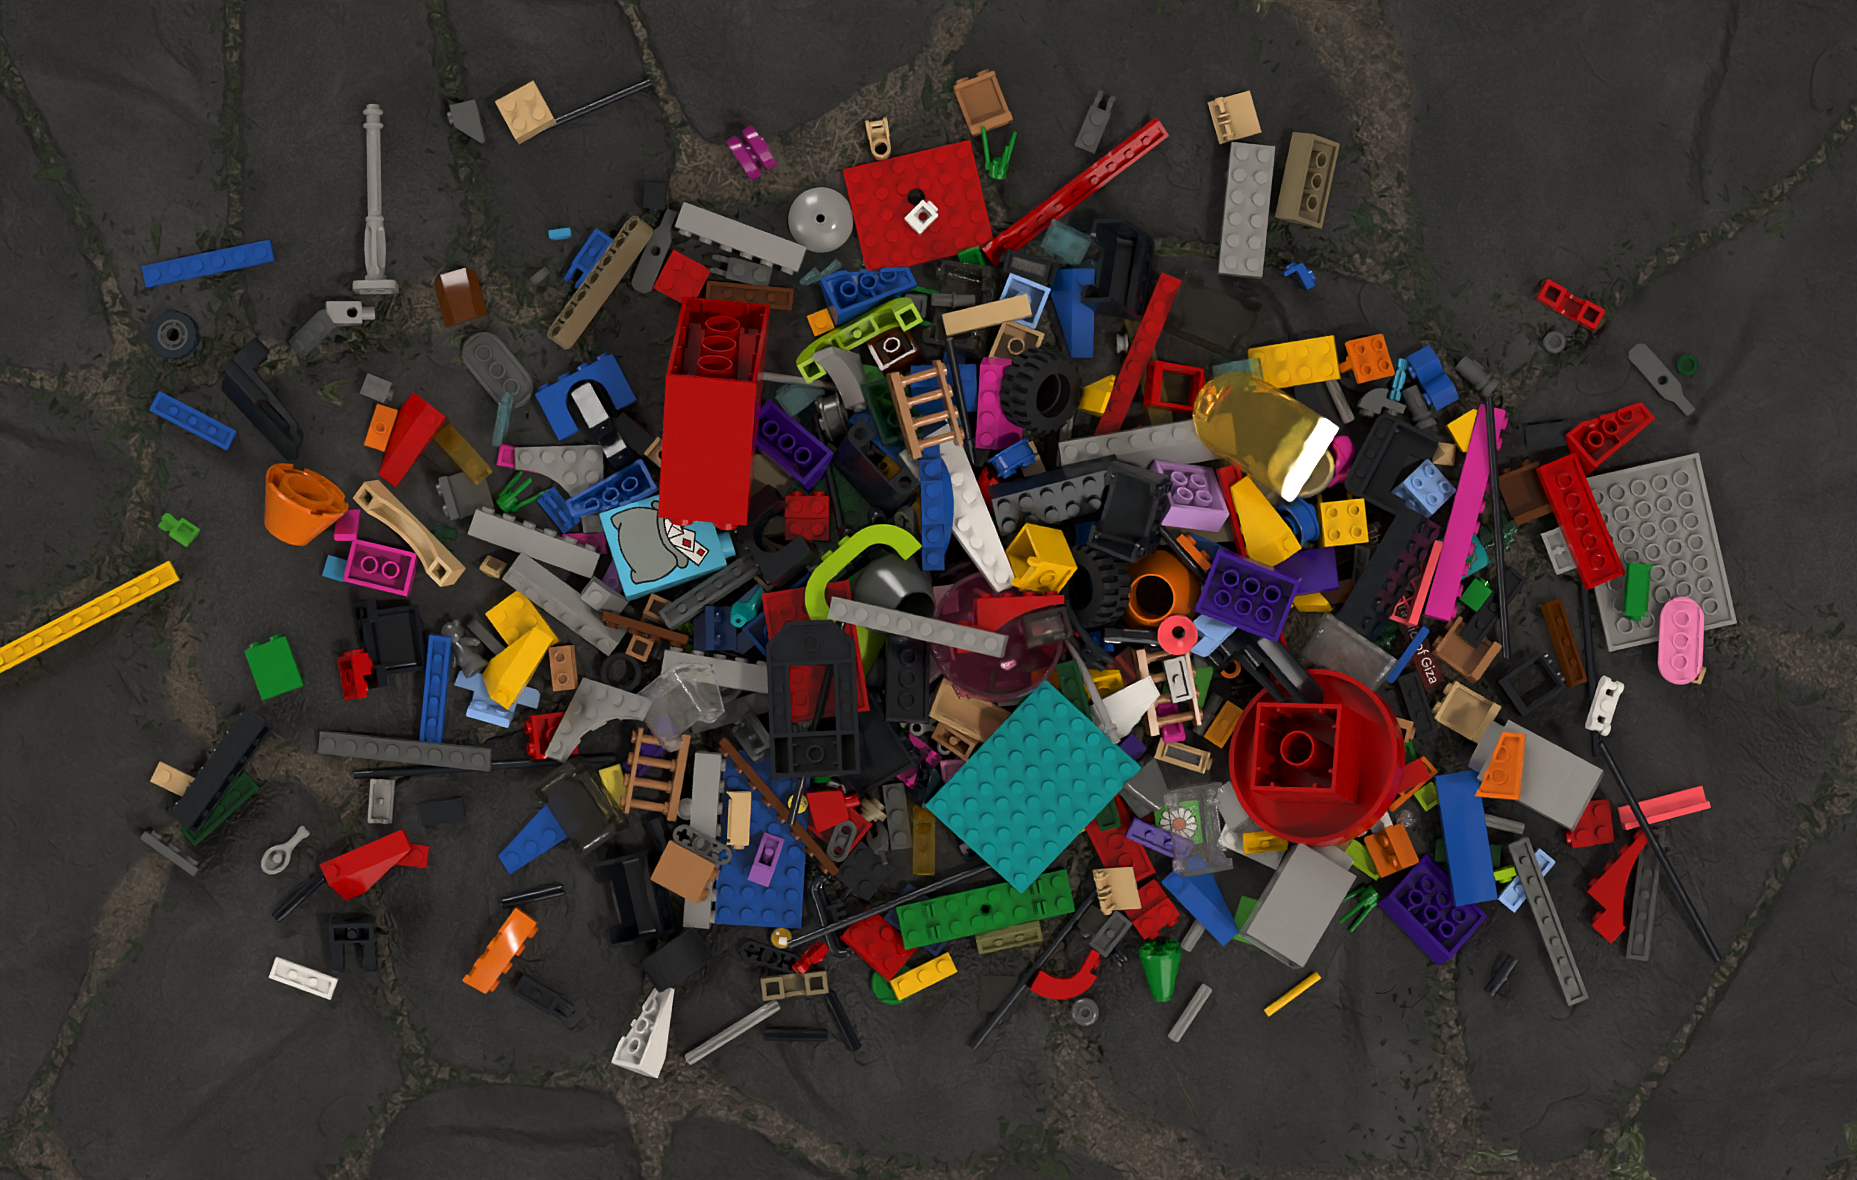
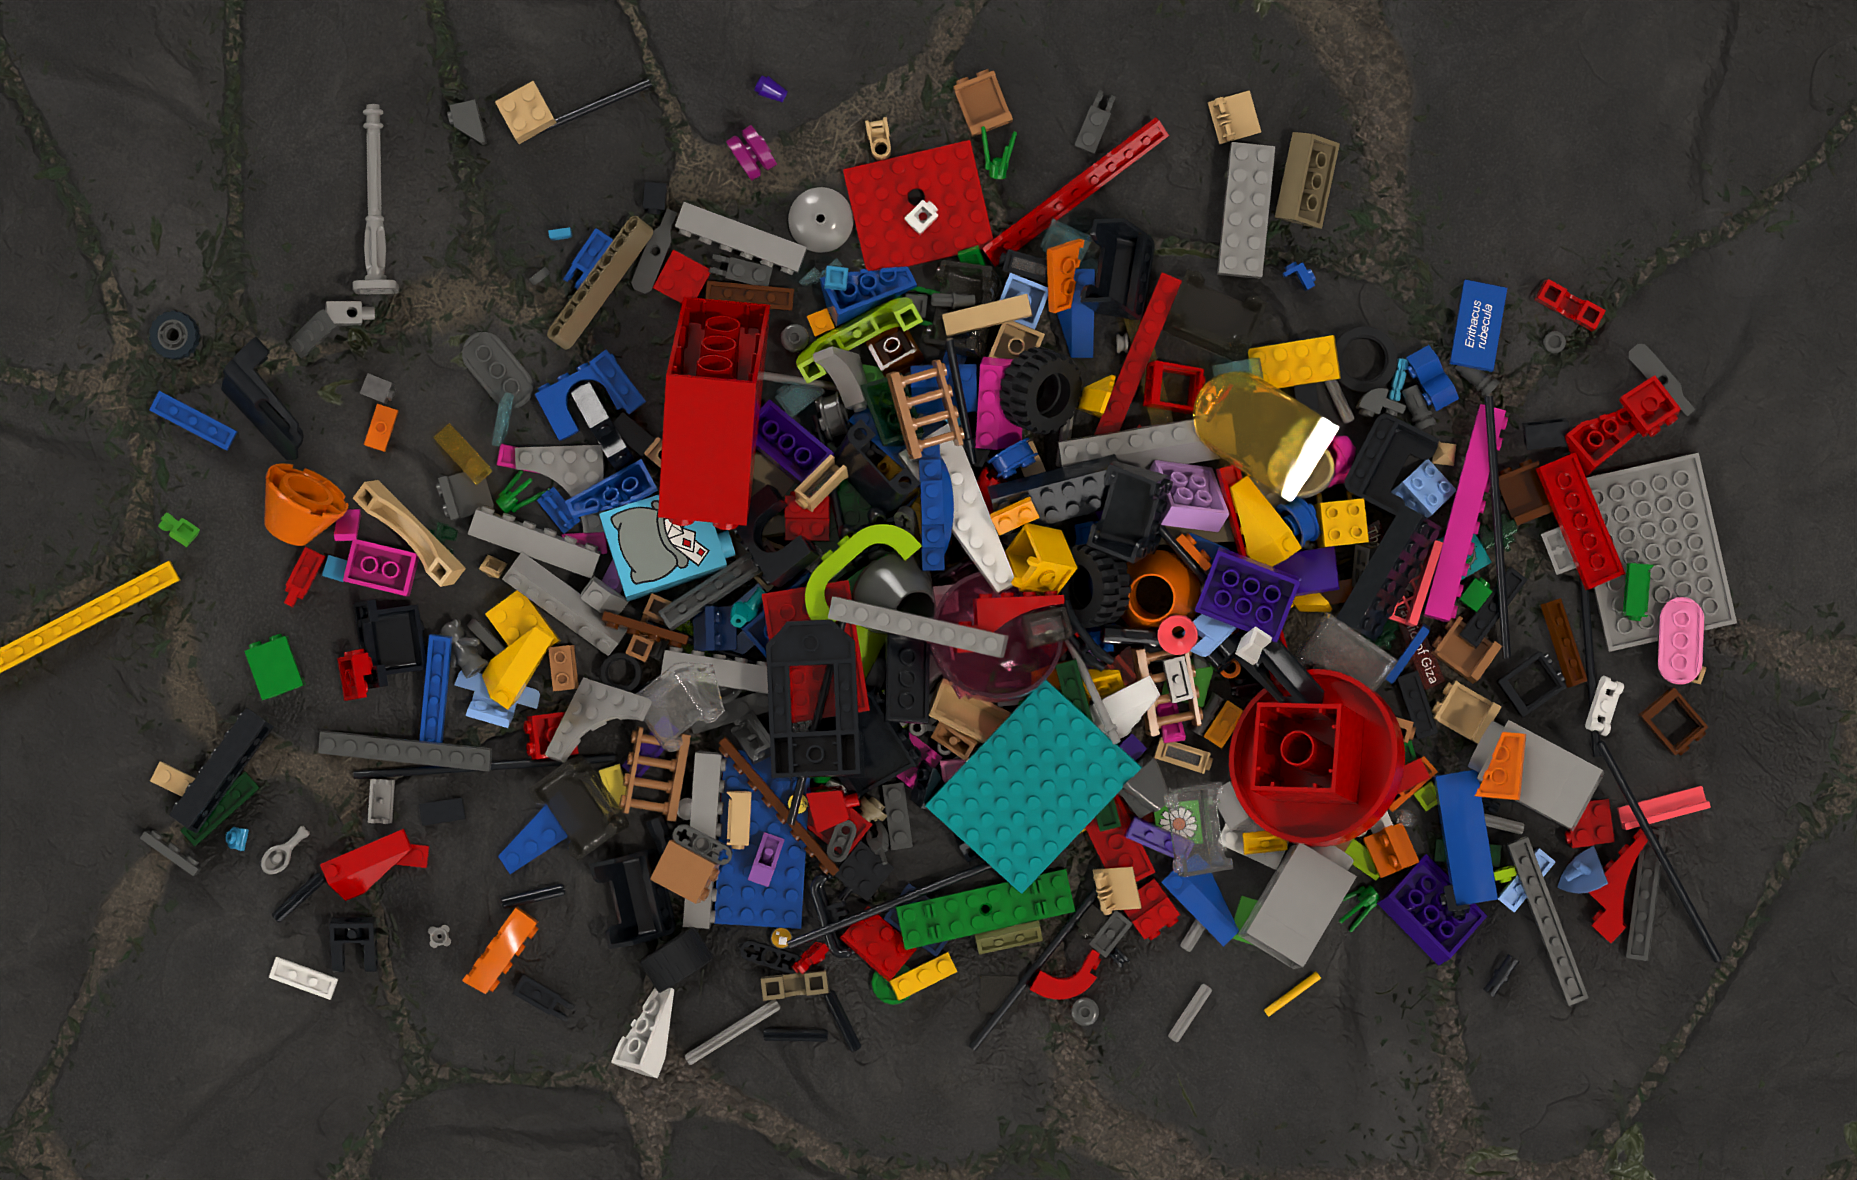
blue plate [142,240,275,288] -> none
red wedge [378,392,448,488] -> none
reddish brown slope [435,268,489,328] -> none
clear yellow slope [913,805,935,875] -> none
green cone [1138,940,1182,1002] -> none
orange bracket [1339,334,1395,384] -> none
yellow slope [1445,409,1478,453] -> none
dark green tile [1675,354,1699,376] -> none
none -> dark azure plate [226,827,249,851]
none -> red hinge [284,546,326,607]
none -> light grey plate [428,925,451,948]
none -> blue tile [589,349,646,415]
none -> dark purple cone [754,75,788,103]
none -> dark grey head [781,324,809,353]
none -> tan window [795,454,848,512]
none -> dark azure tile [824,266,848,291]
none -> light orange plate [990,496,1040,536]
none -> orange wing [1047,238,1085,313]
none -> white panel [1235,627,1272,665]
none -> black bracket [1439,885,1470,918]
none -> blue tile [1449,280,1507,372]
none -> medium blue shield [1557,846,1608,894]
none -> red plate [1619,375,1681,437]
none -> reddish brown window [1638,687,1708,756]

